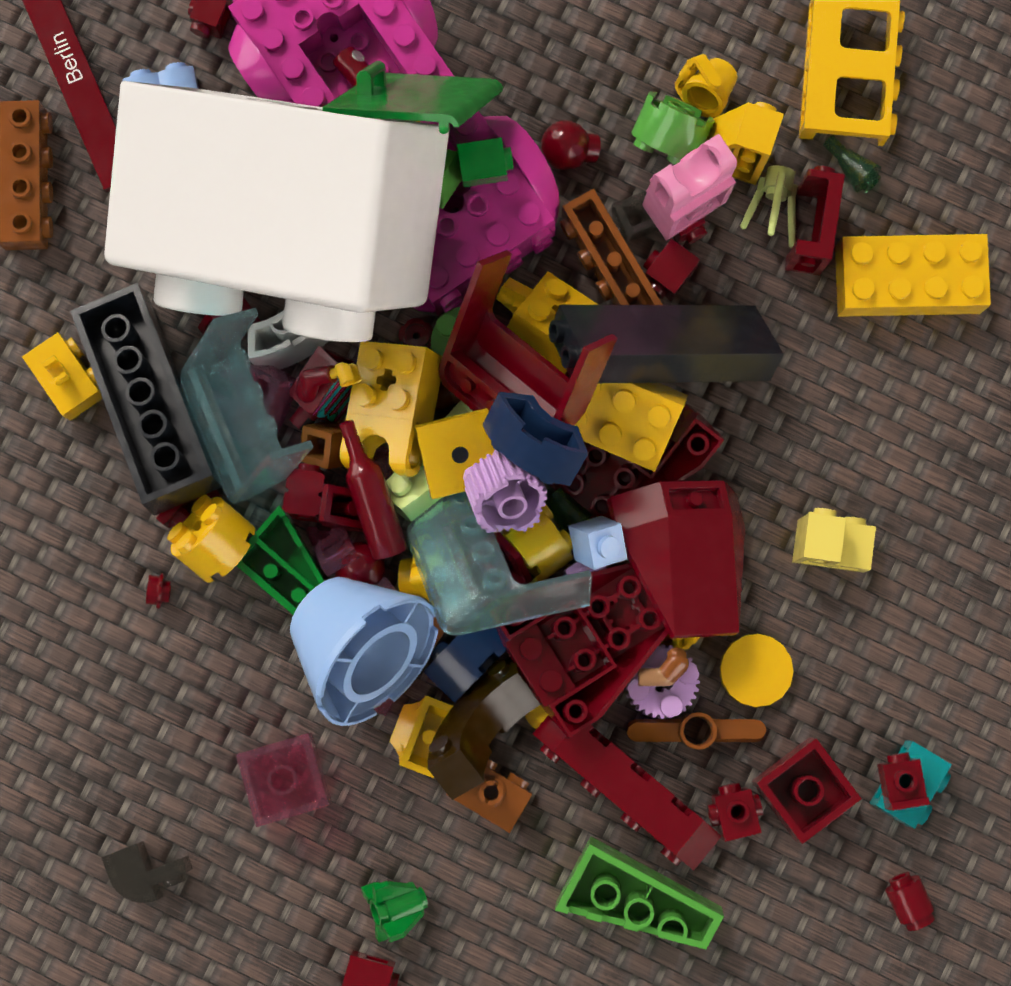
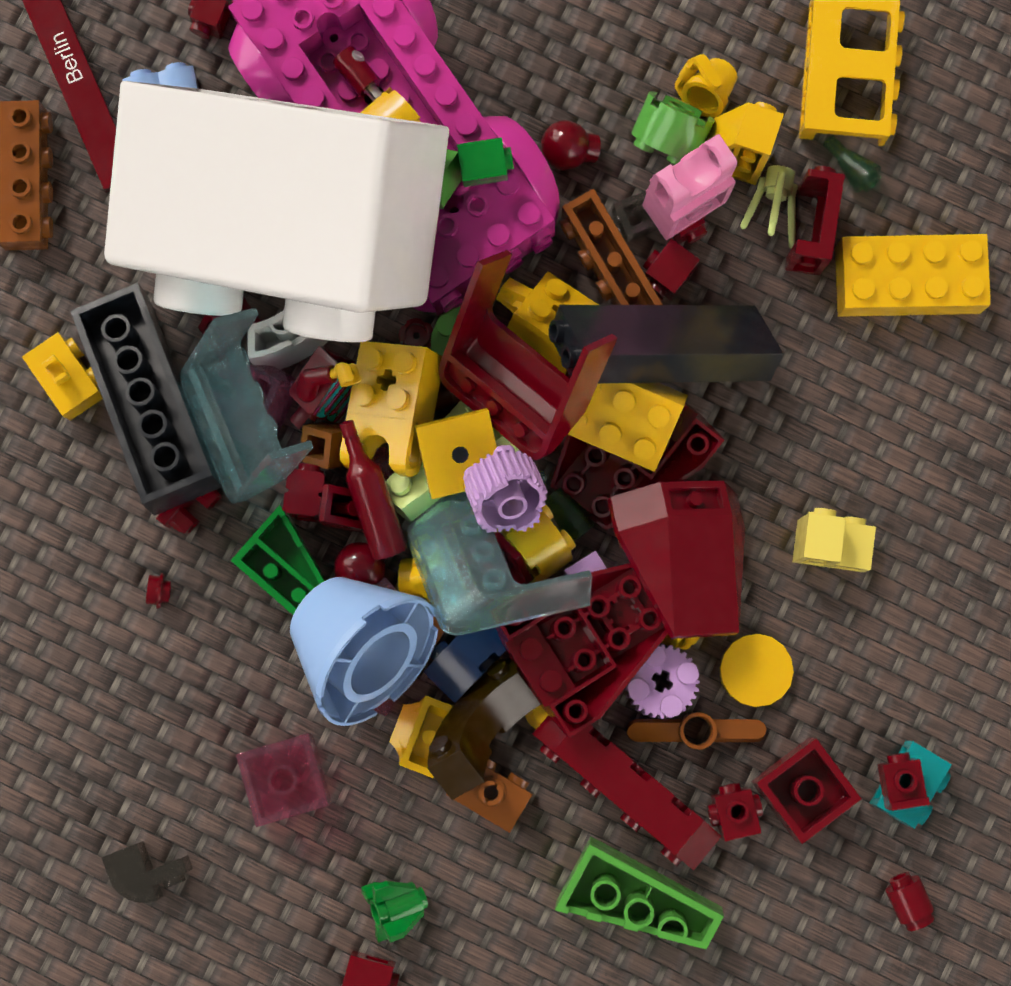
yellow brick [167,495,255,583] -> none
clear pink tile [306,527,360,576] -> none
green container [322,61,503,134] -> none
dark blue brick [483,392,588,486] -> none
light blue brick [568,516,627,570] -> none
arm [638,647,689,686] -> none

